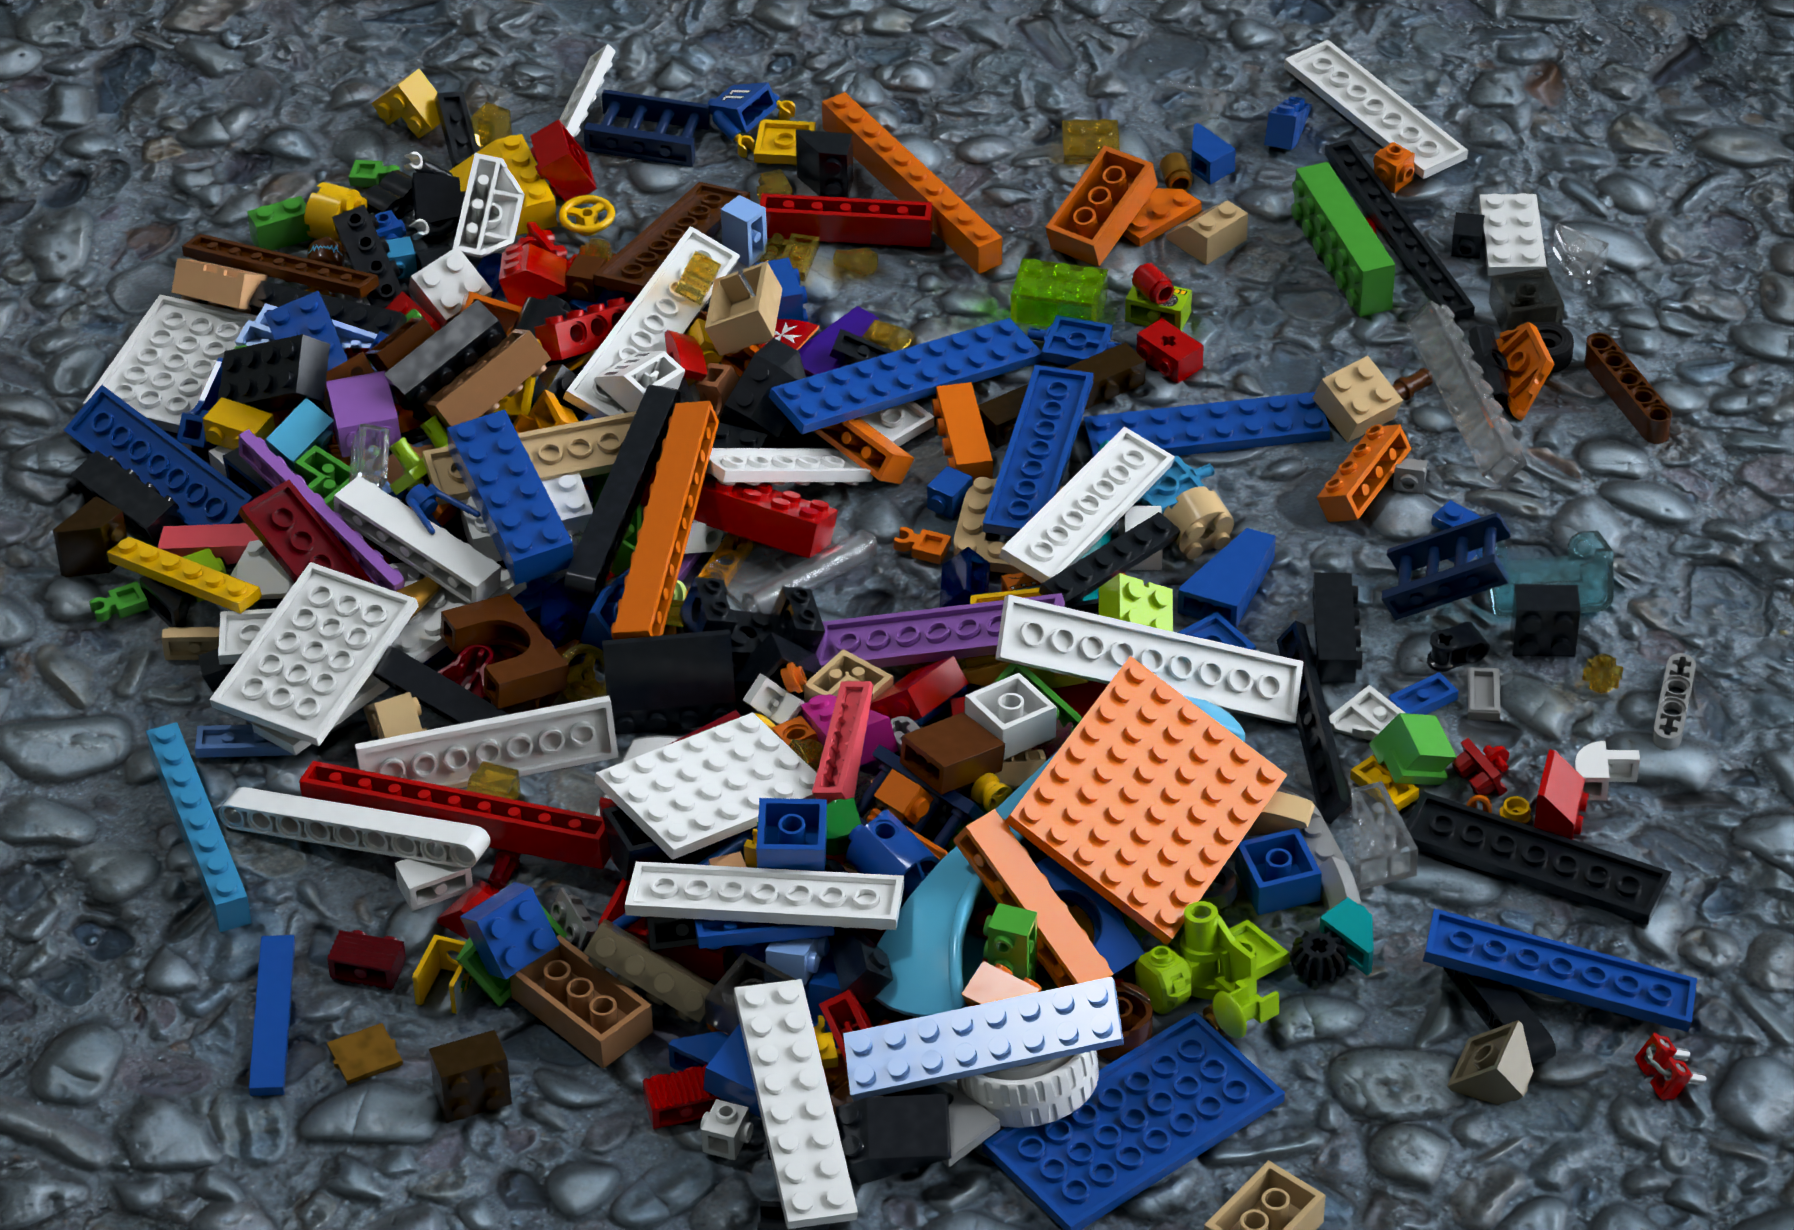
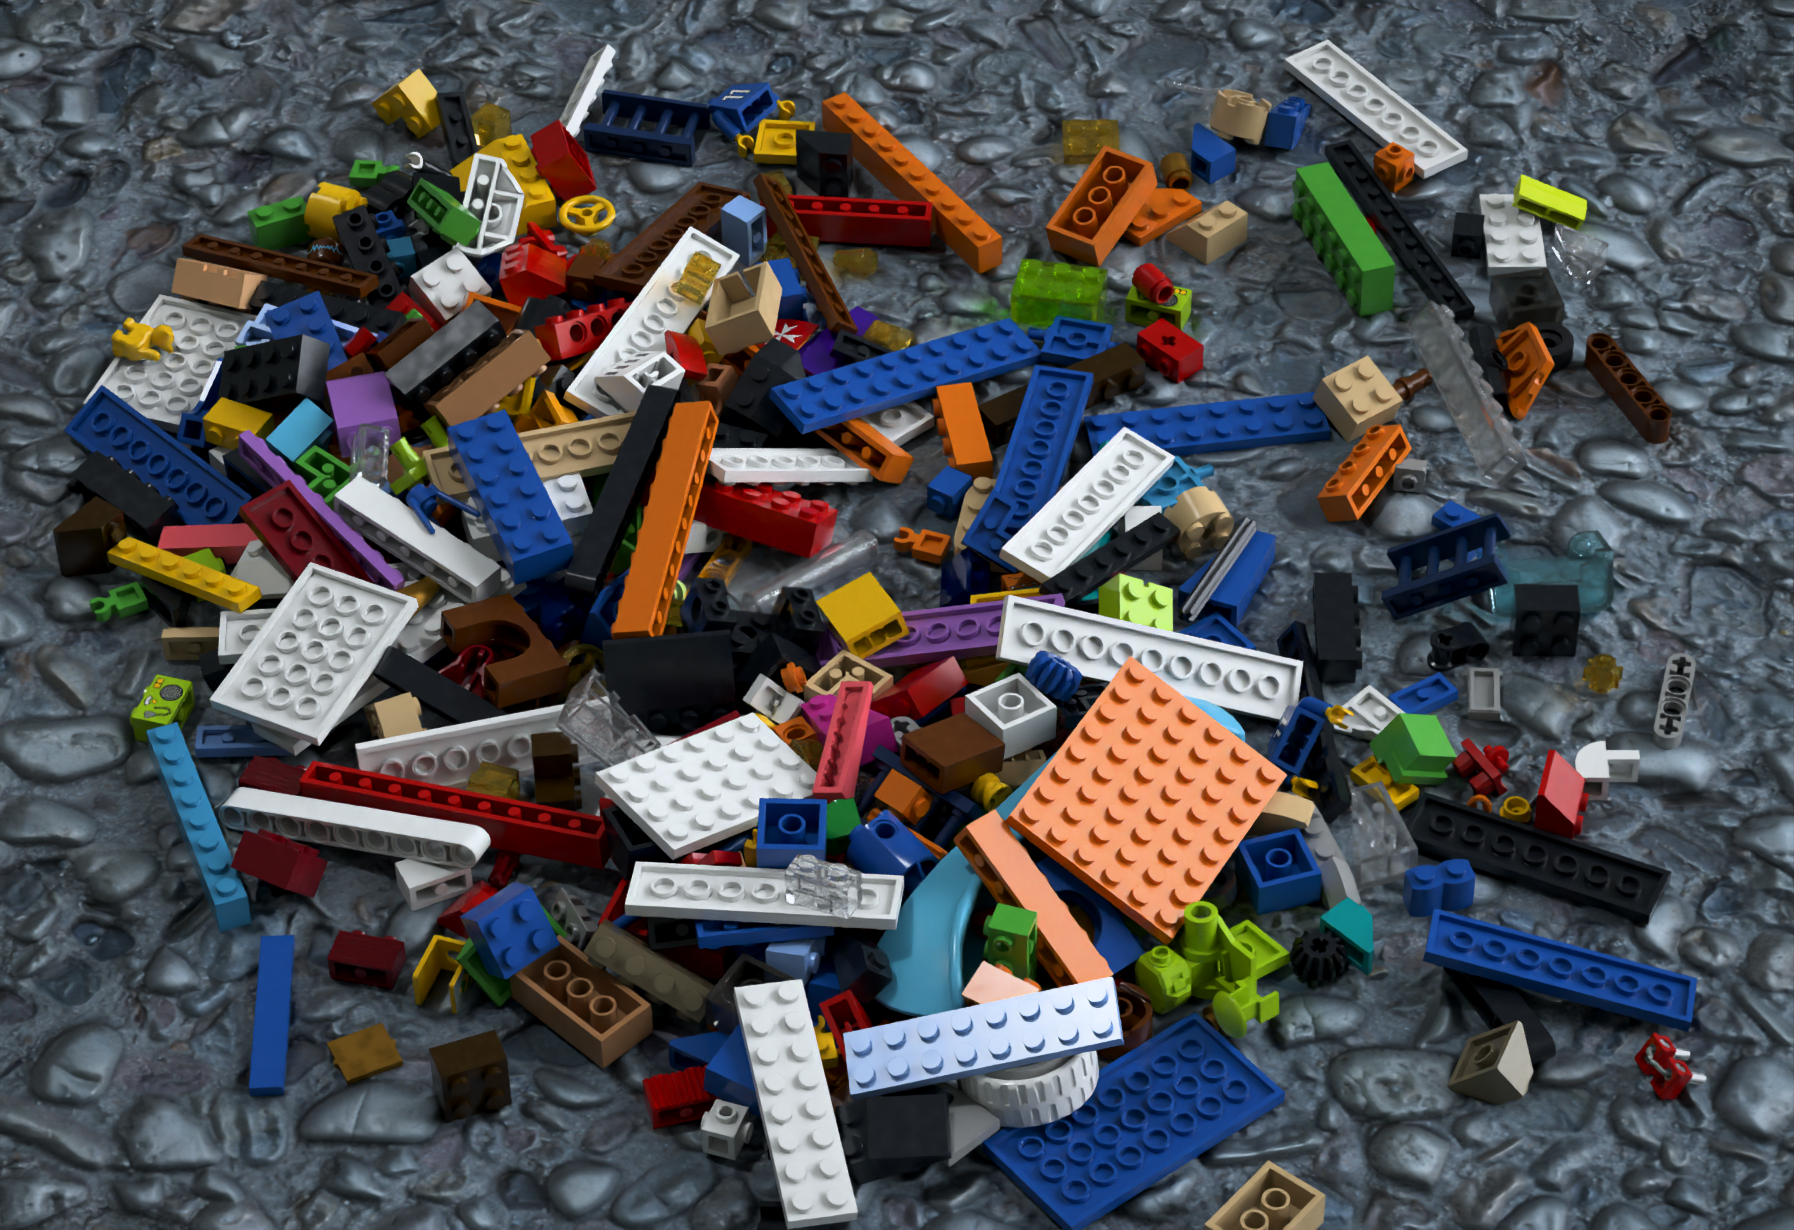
none -> yellow animal [111,317,174,361]
none -> lime brick [130,674,196,742]
none -> dark red brick [230,828,328,898]
none -> dark red brick [238,755,307,797]
none -> red slope [343,326,377,357]
none -> bright green brick [407,178,481,247]
none -> dark brown brick [531,731,582,812]
none -> clear wedge [556,668,661,767]
none -> red slope [677,850,743,867]
none -> reddish brown plate [753,173,859,335]
none -> clear brick [784,854,862,920]
none -> yellow brick [815,572,910,659]
none -> blue plate [961,489,1019,574]
none -> blue gear [1025,651,1083,701]
none -> black plate [1045,682,1108,730]
none -> axle [1178,518,1257,623]
none -> tan brick [1209,89,1272,145]
none -> blue torso [1267,696,1354,800]
none -> blue brick [1402,859,1476,917]
none -> neon yellow piece [1512,174,1587,231]

